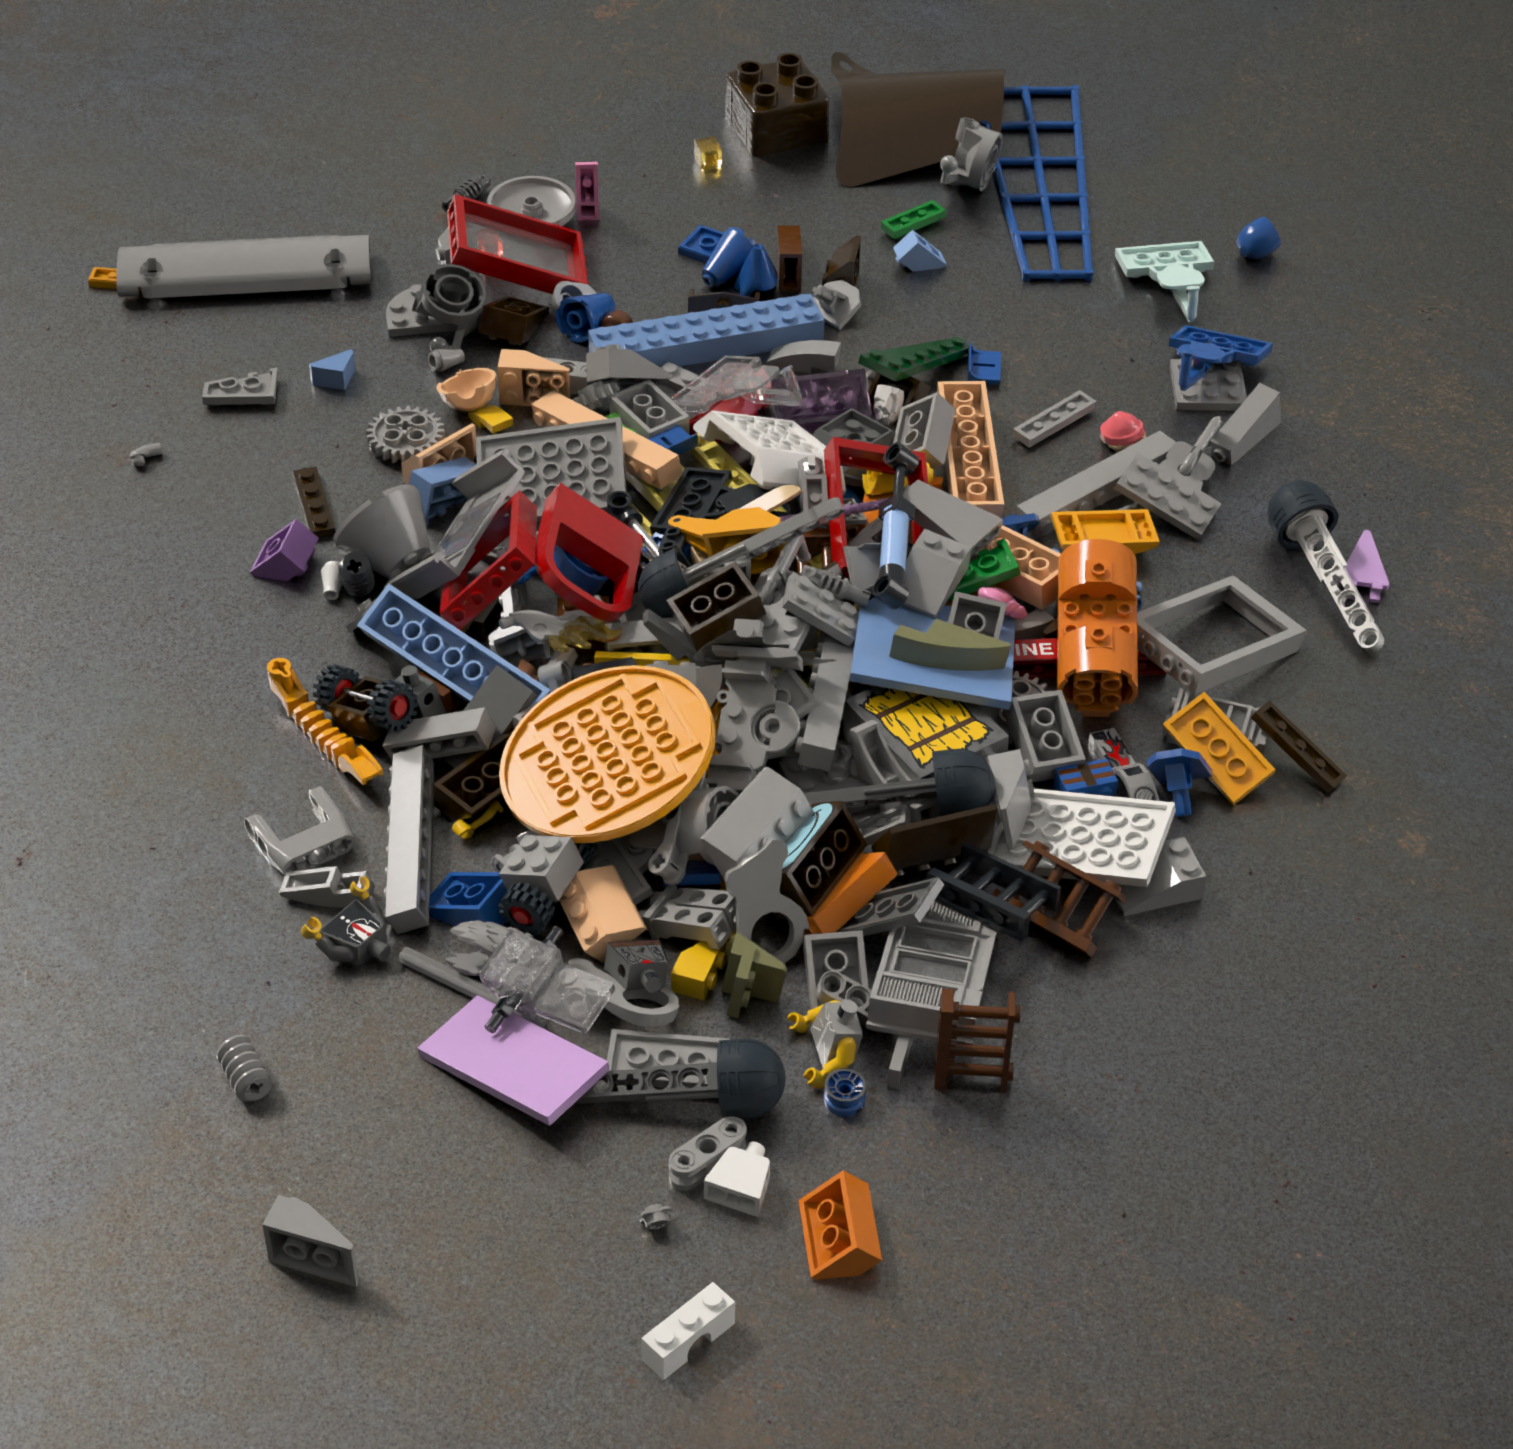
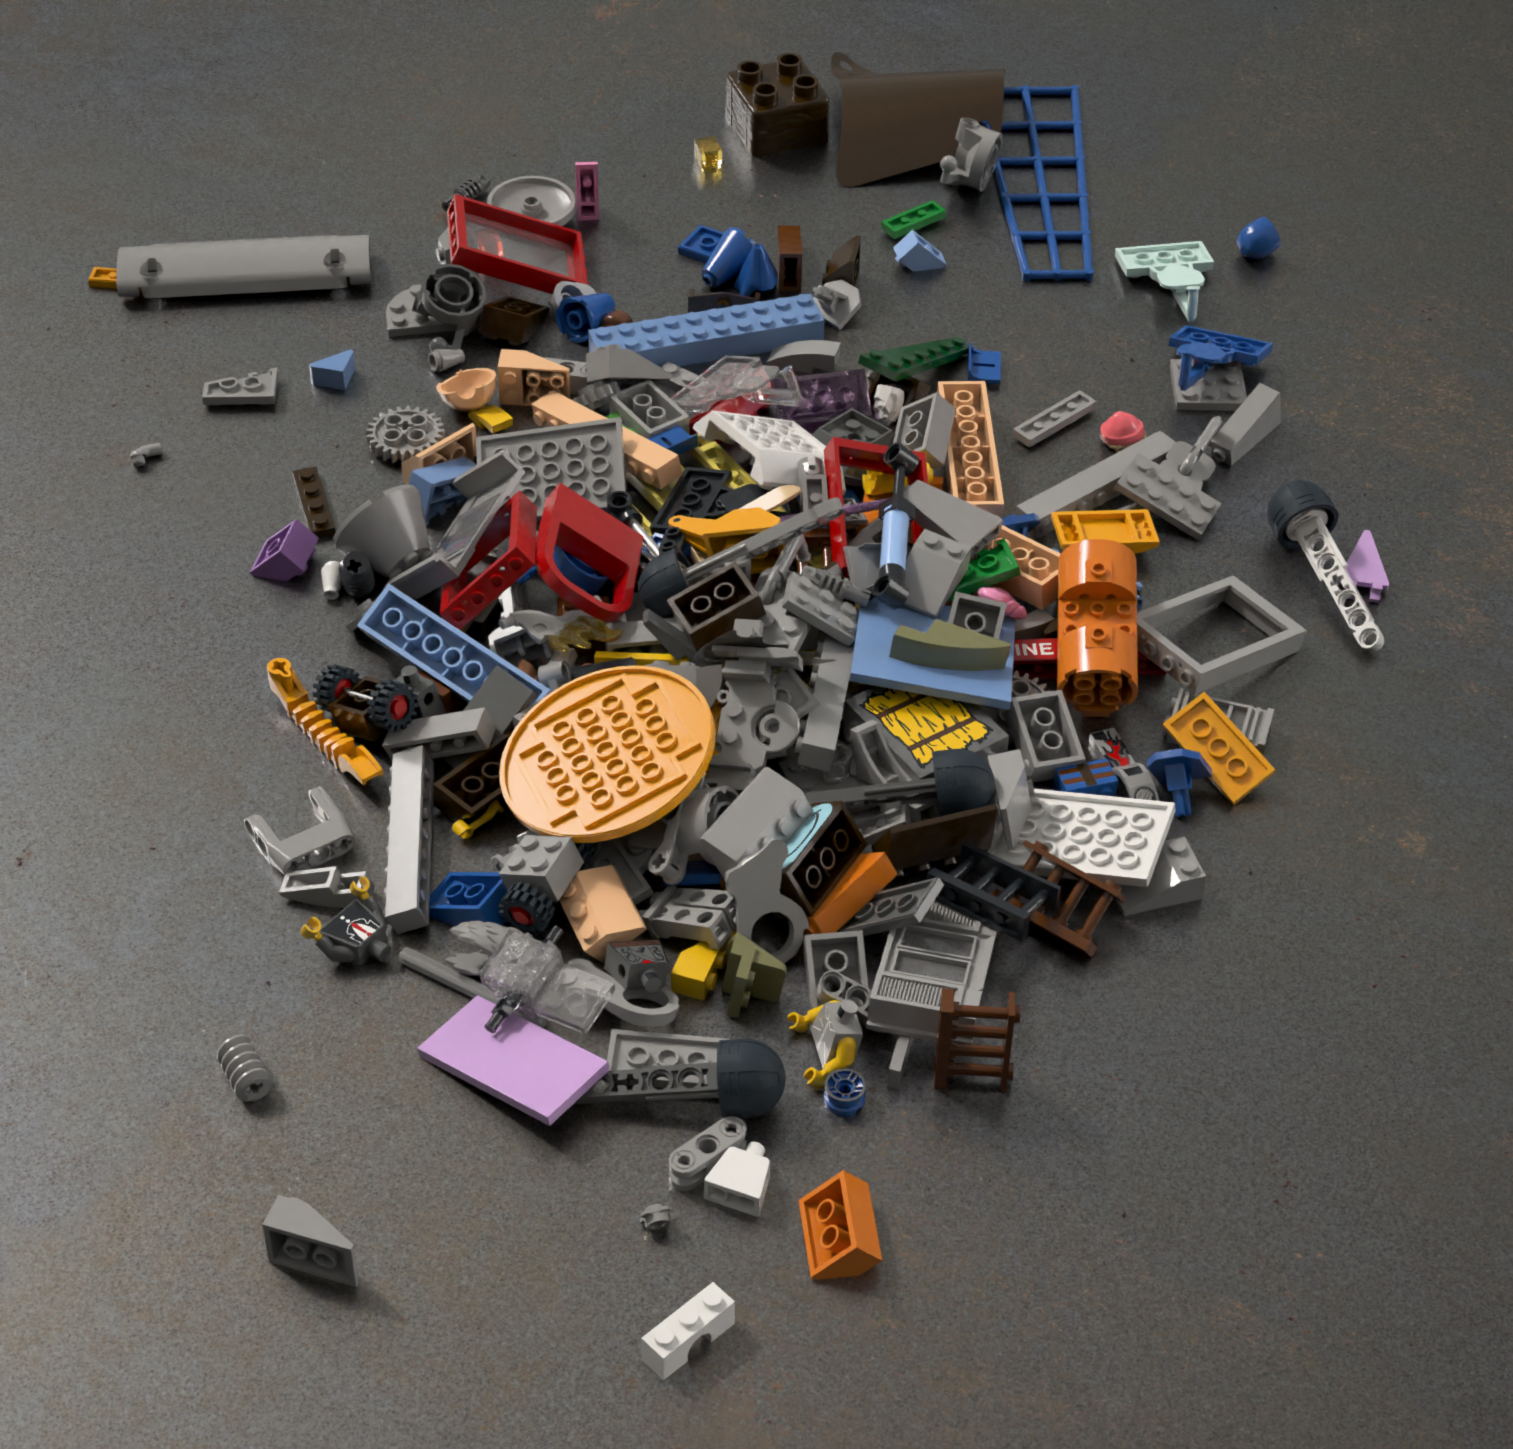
dark brown plate [1251,701,1347,793] -> none

